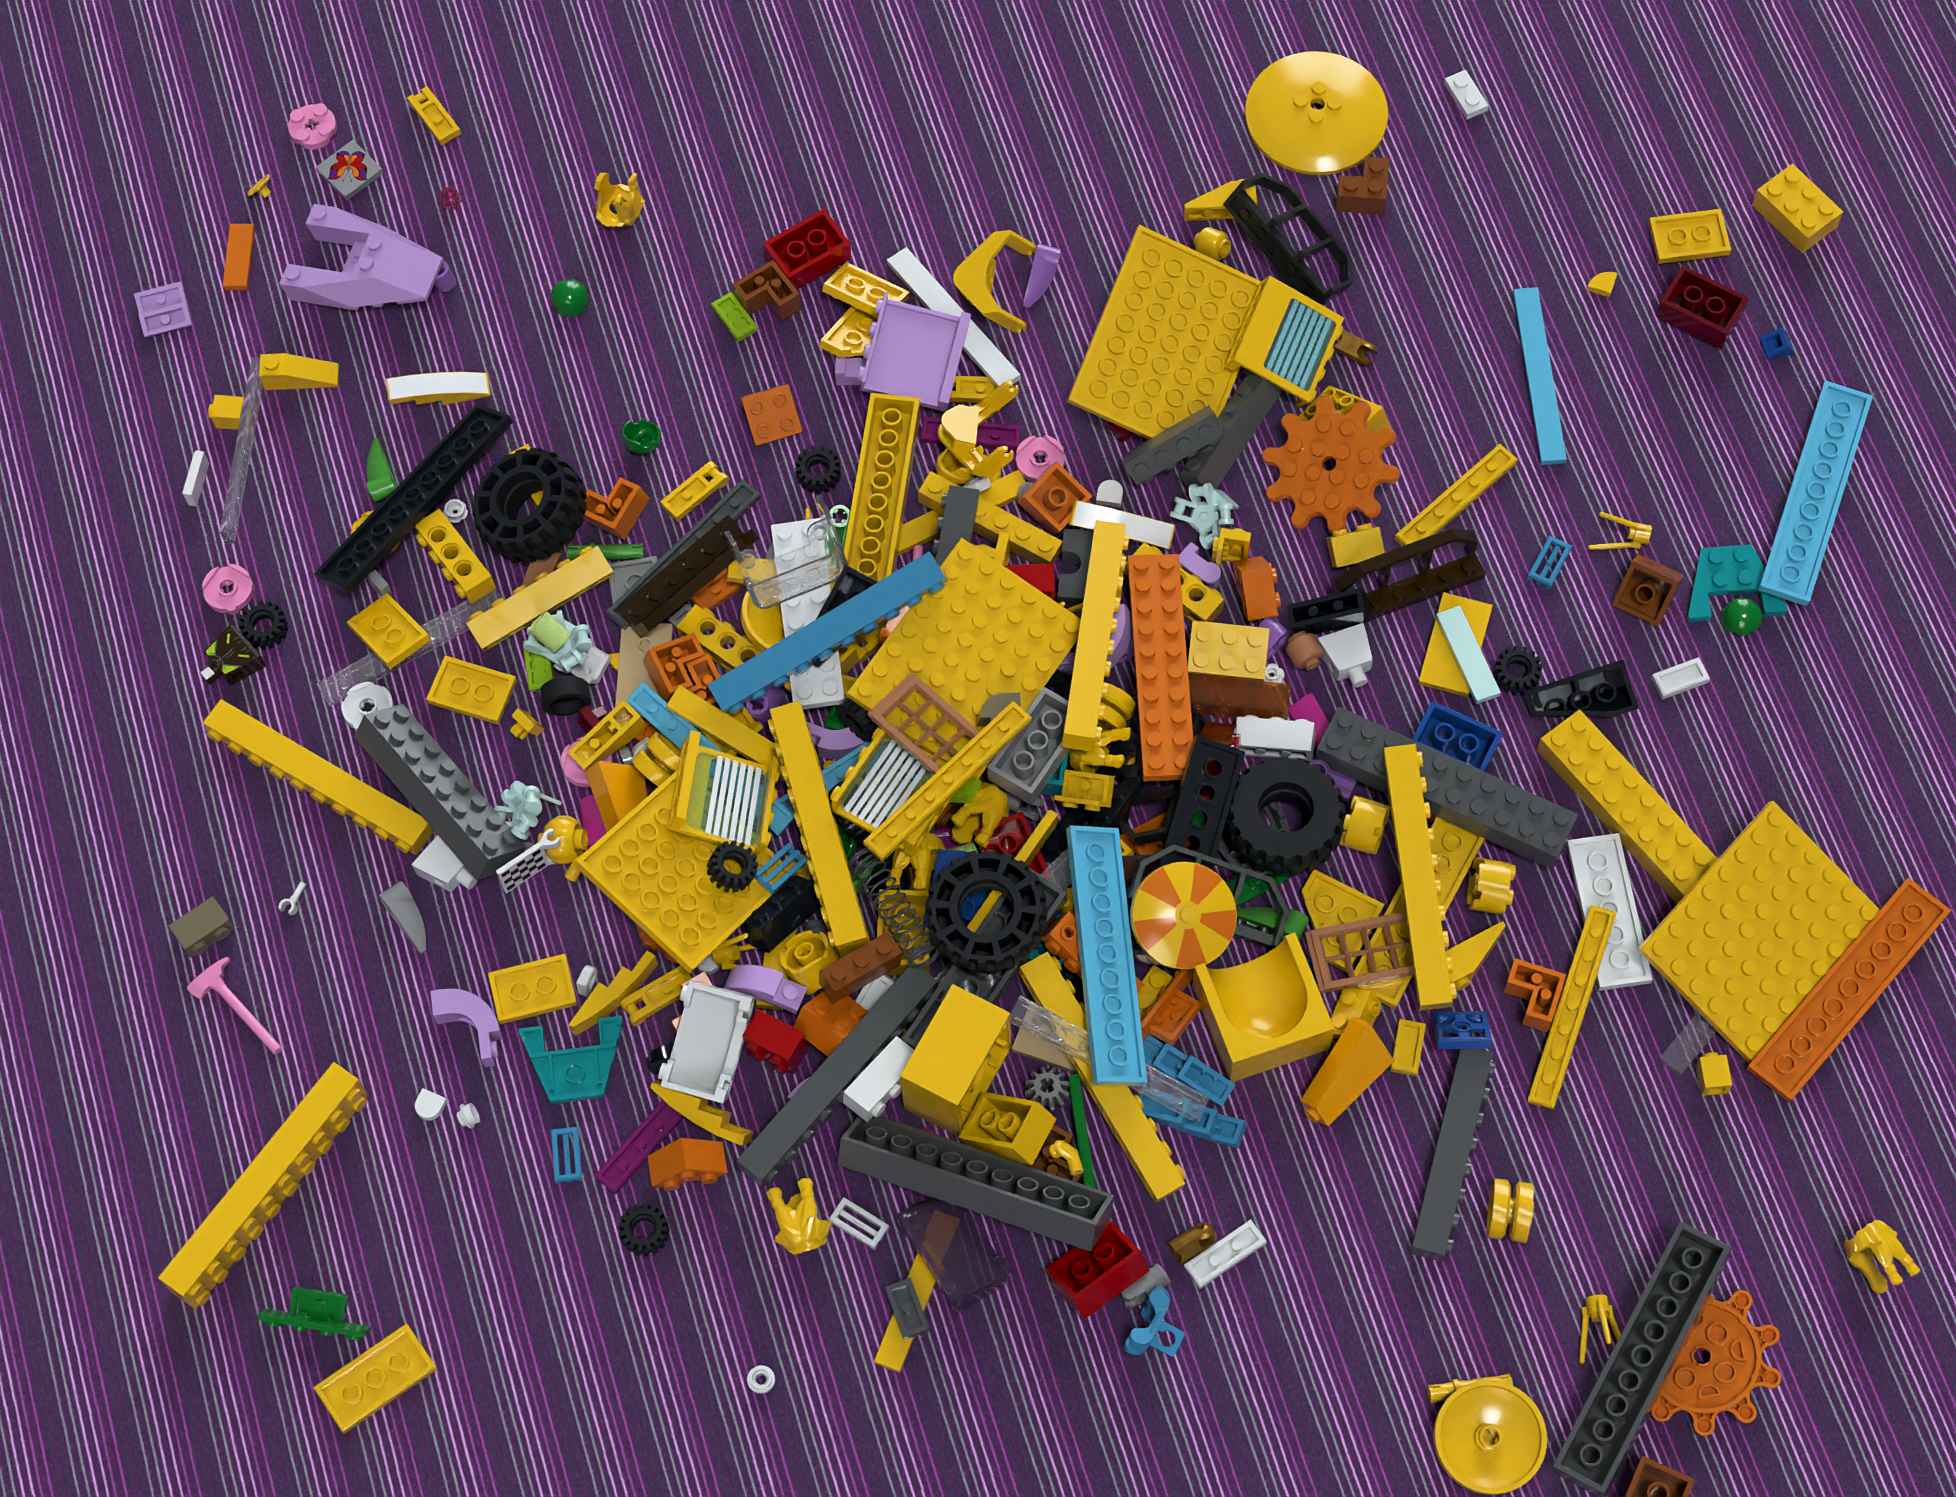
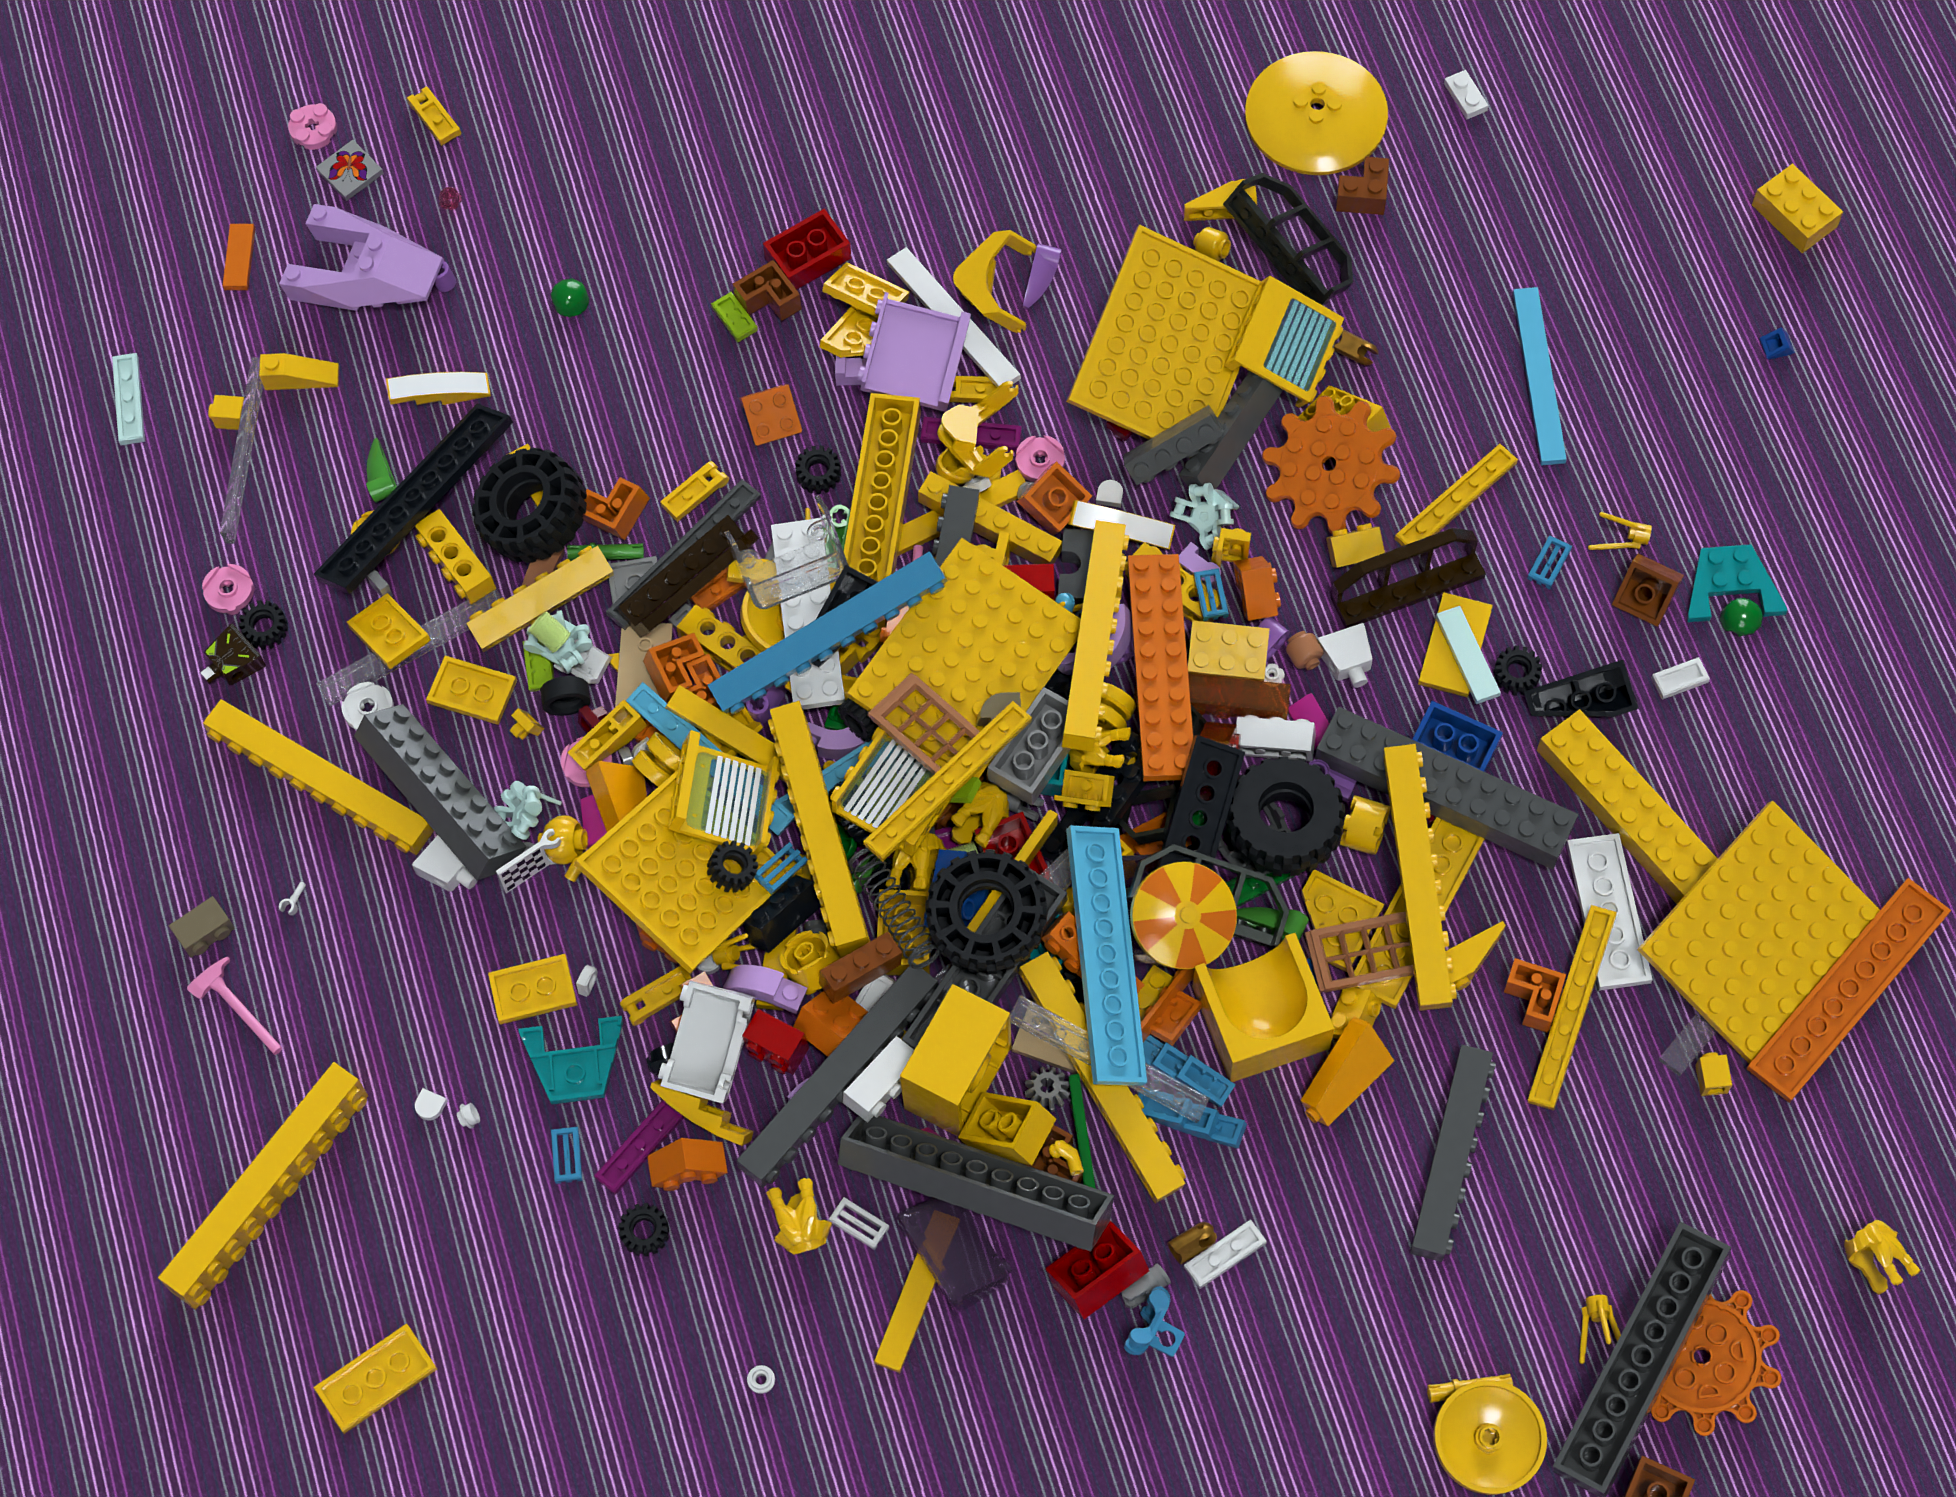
lavender slope [134,281,193,338] -> none
white tile [182,450,209,506] -> none
yellow plant [247,174,271,198] -> none
green bracket [257,1286,371,1340] -> none
light grey piece [378,881,426,955] -> none
lavender arch [430,989,503,1067] -> none
white plate [443,499,468,523] -> none
yellow slope [569,951,658,1036] -> none
yellow piece [594,173,645,227] -> none
green hair [622,418,662,454] -> none
dark grey plate [885,1277,930,1340] -> none
black brick [1287,588,1372,634] -> none
yellow tile [1390,1019,1426,1077] -> none
blue piece [1432,1011,1492,1049] -> none
yellow brick [1467,857,1516,914] -> none
yellow wheel [1486,1178,1534,1243] -> none
yellow tile [1586,272,1618,297] -> none
yellow plate [1648,209,1731,264] -> none
dark red brick [1656,265,1749,349] -> none
medium azure plate [1758,380,1873,606] -> none
none -> light aqua tile [112,353,145,445]
none -> medium azure hinge [1055,593,1075,613]
none -> dark azure tile [1194,568,1229,621]

